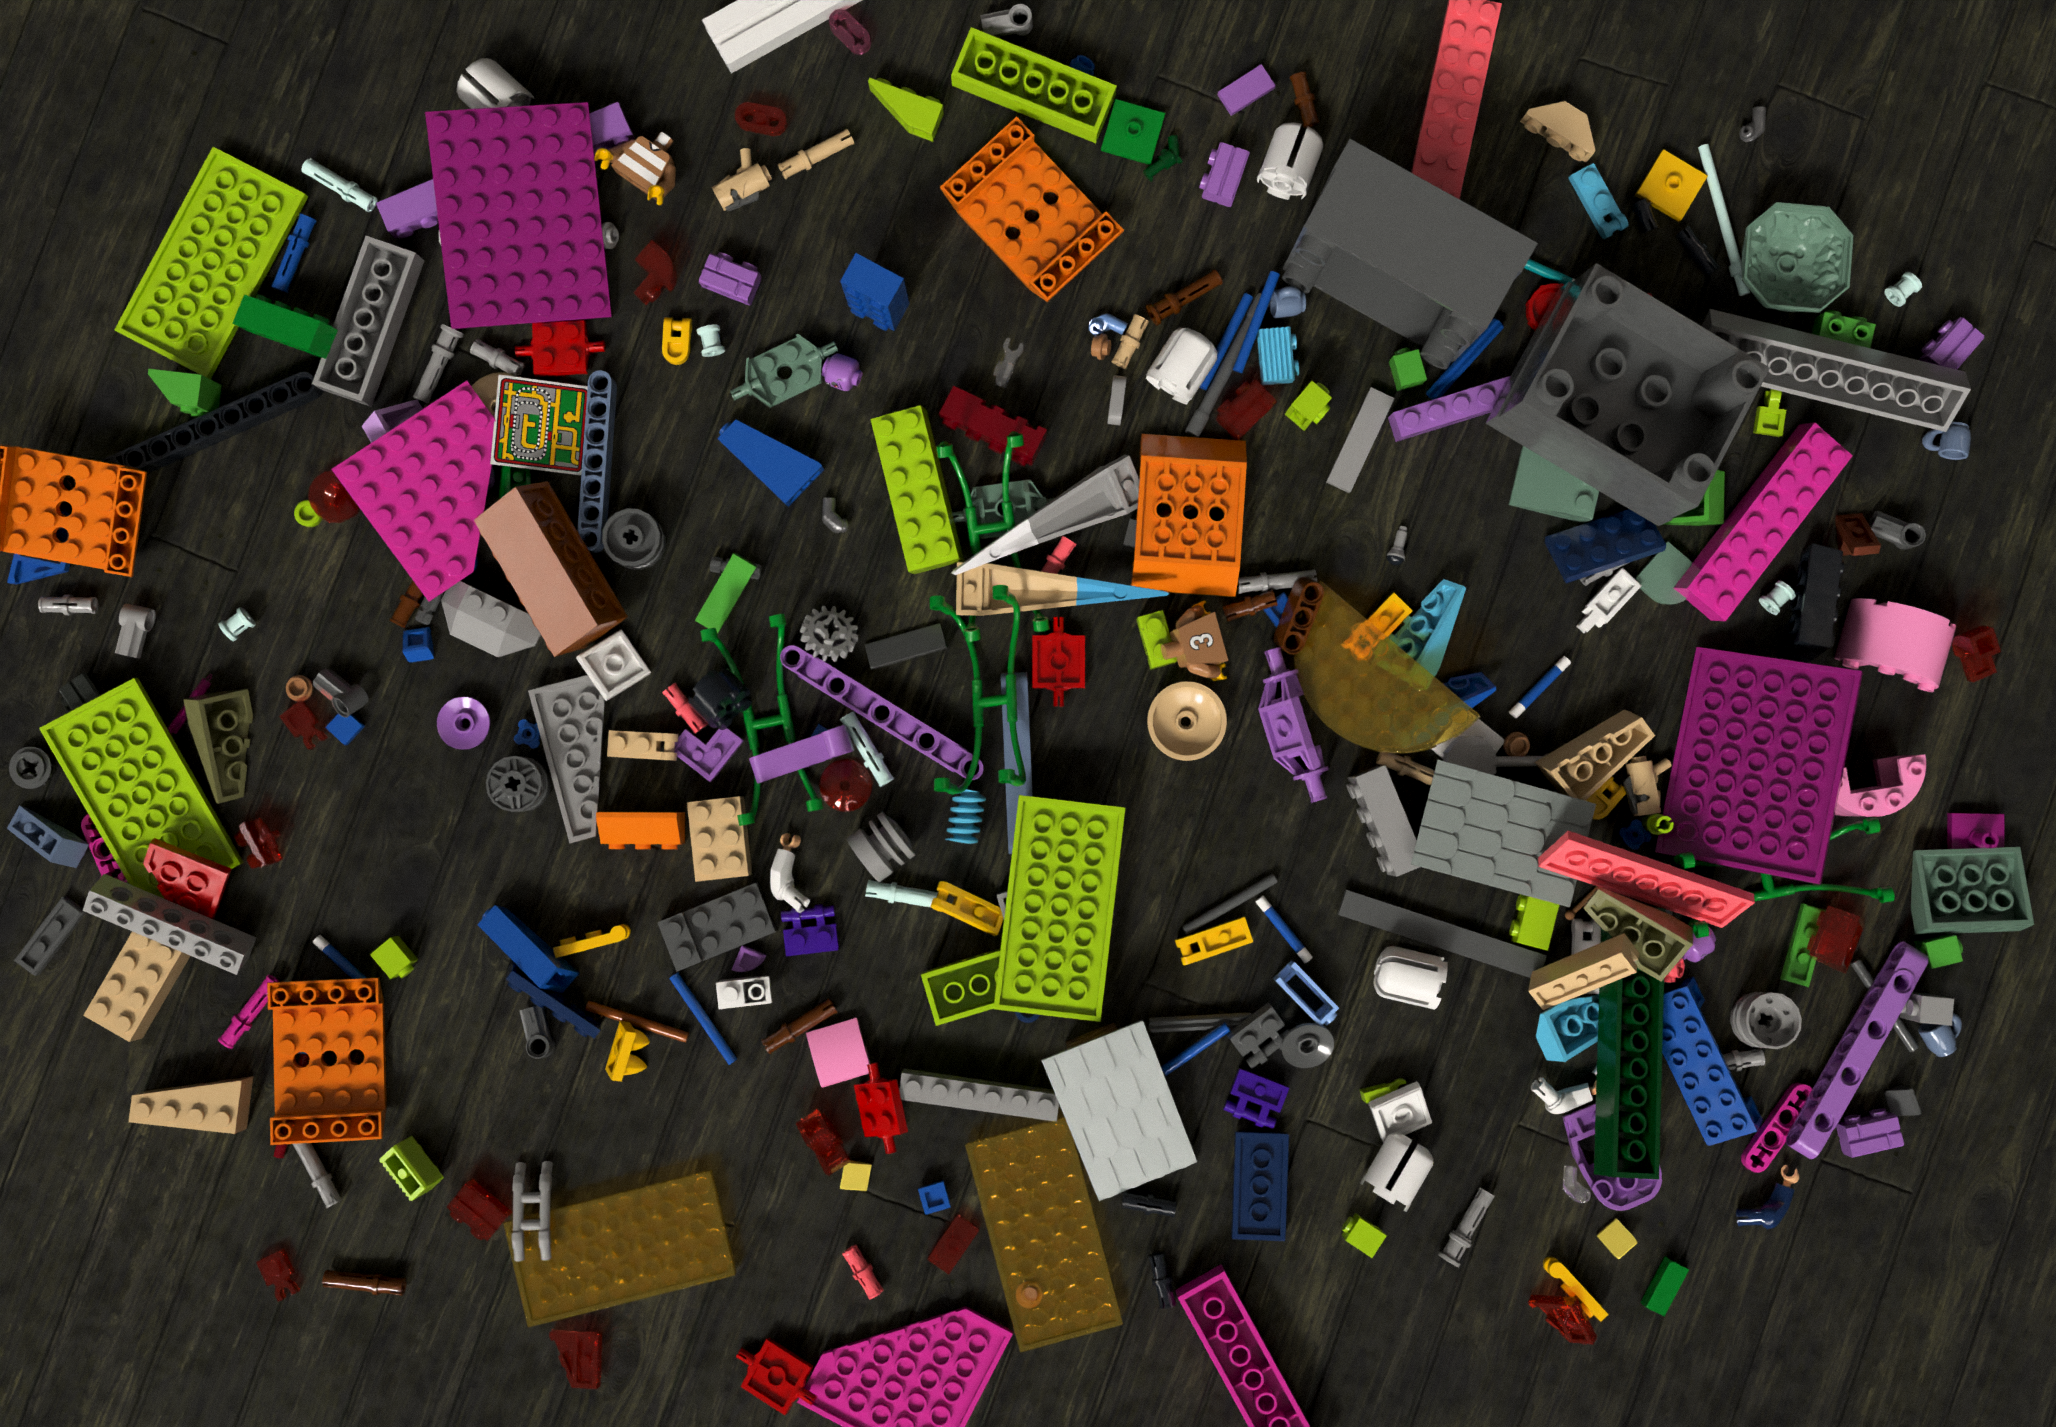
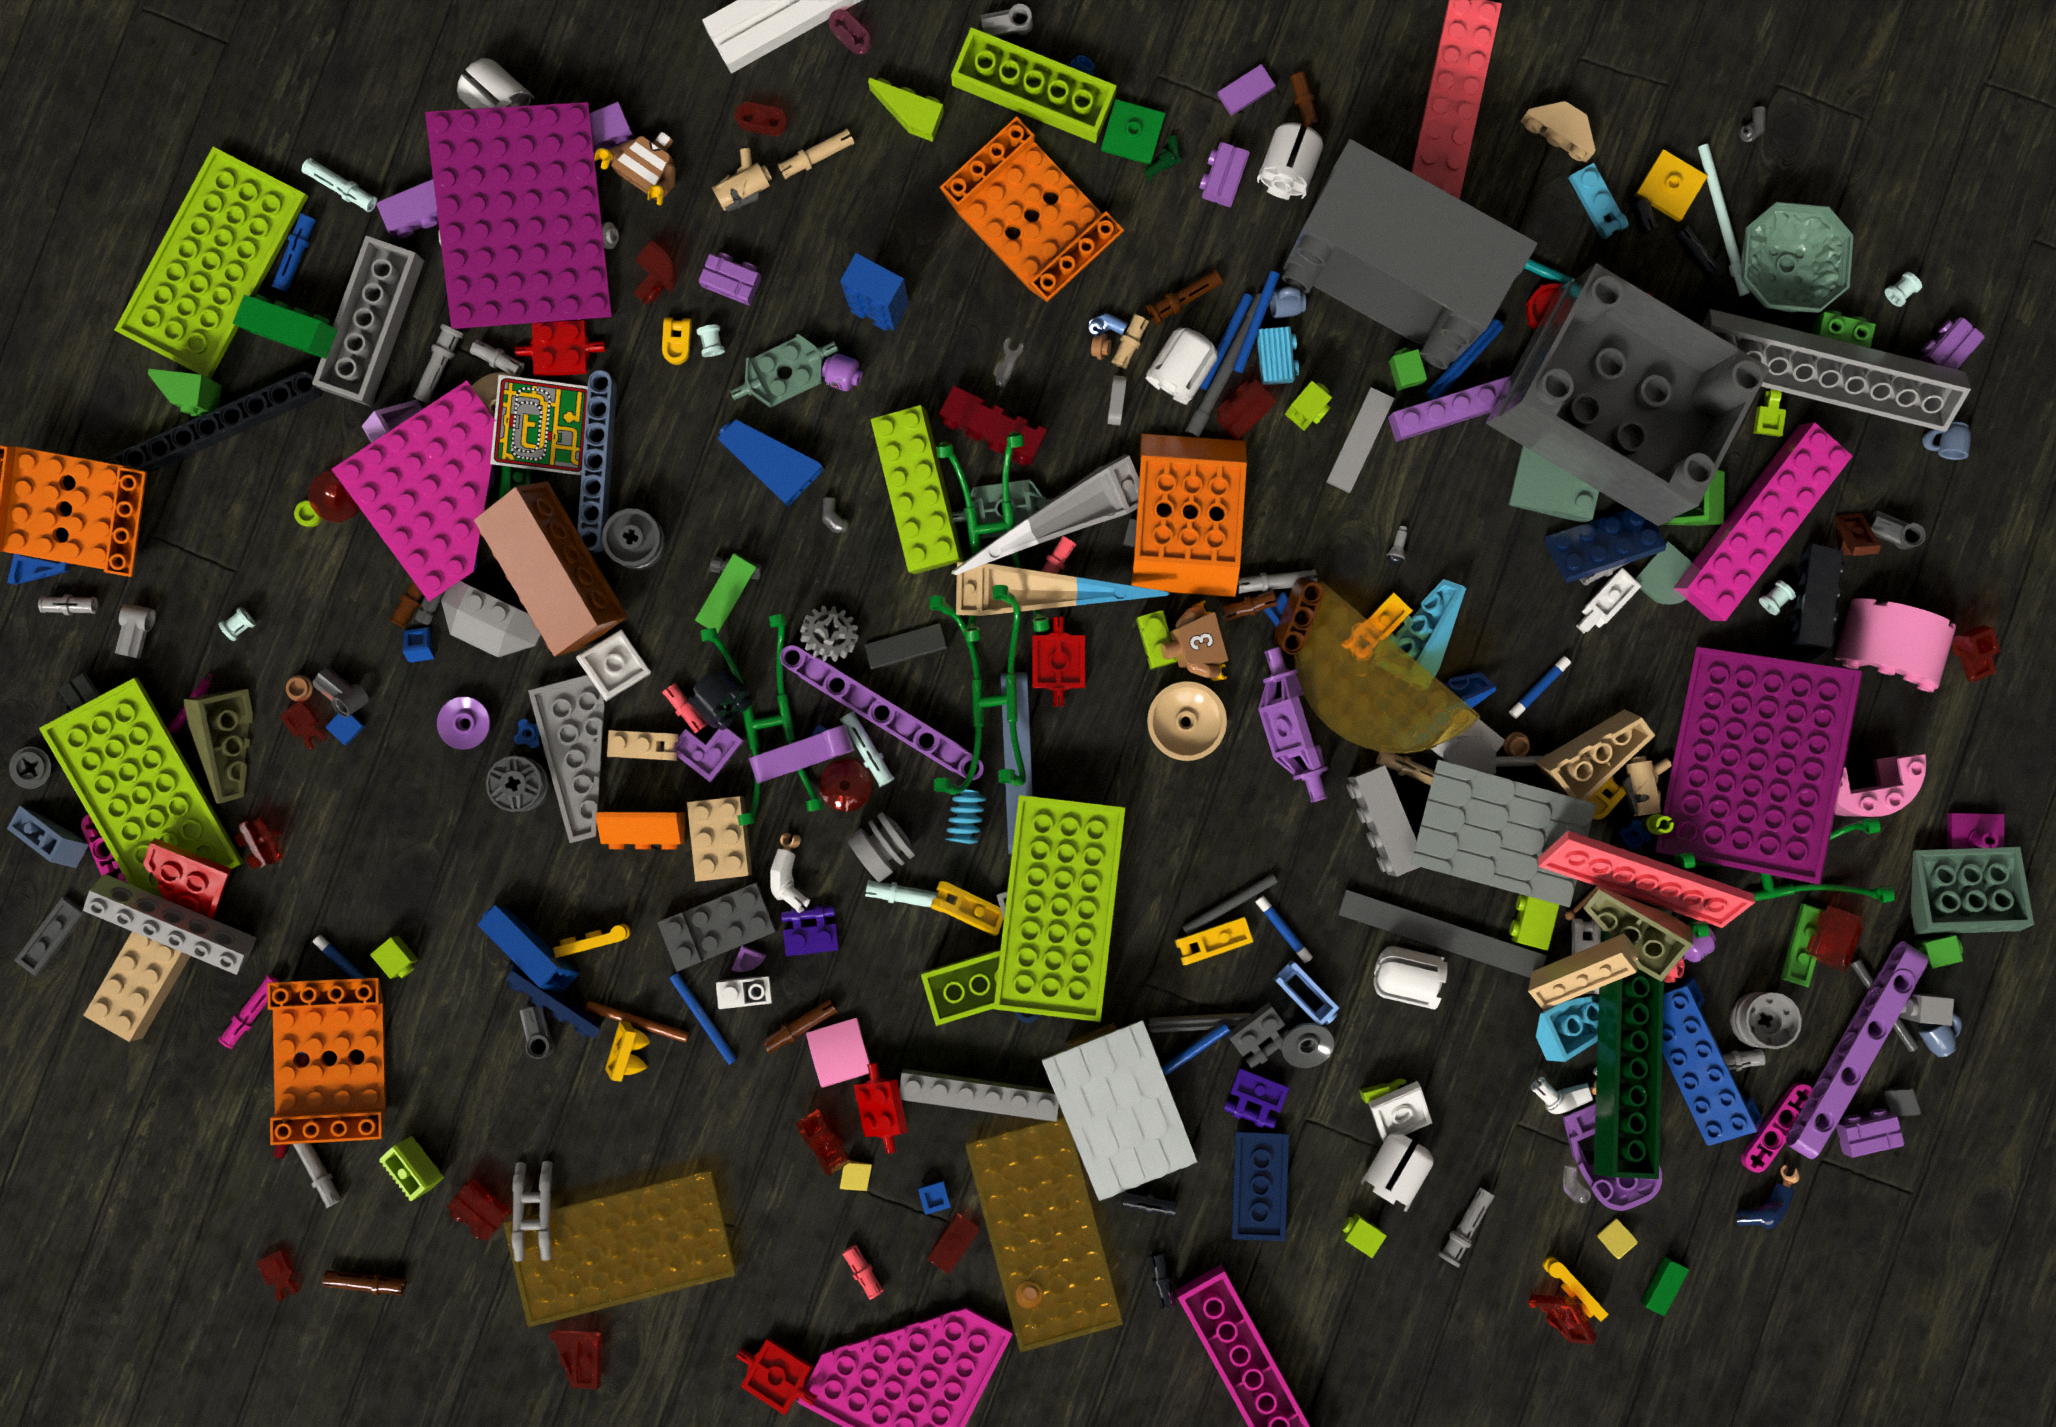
tan wedge [129,1076,253,1134] -> none

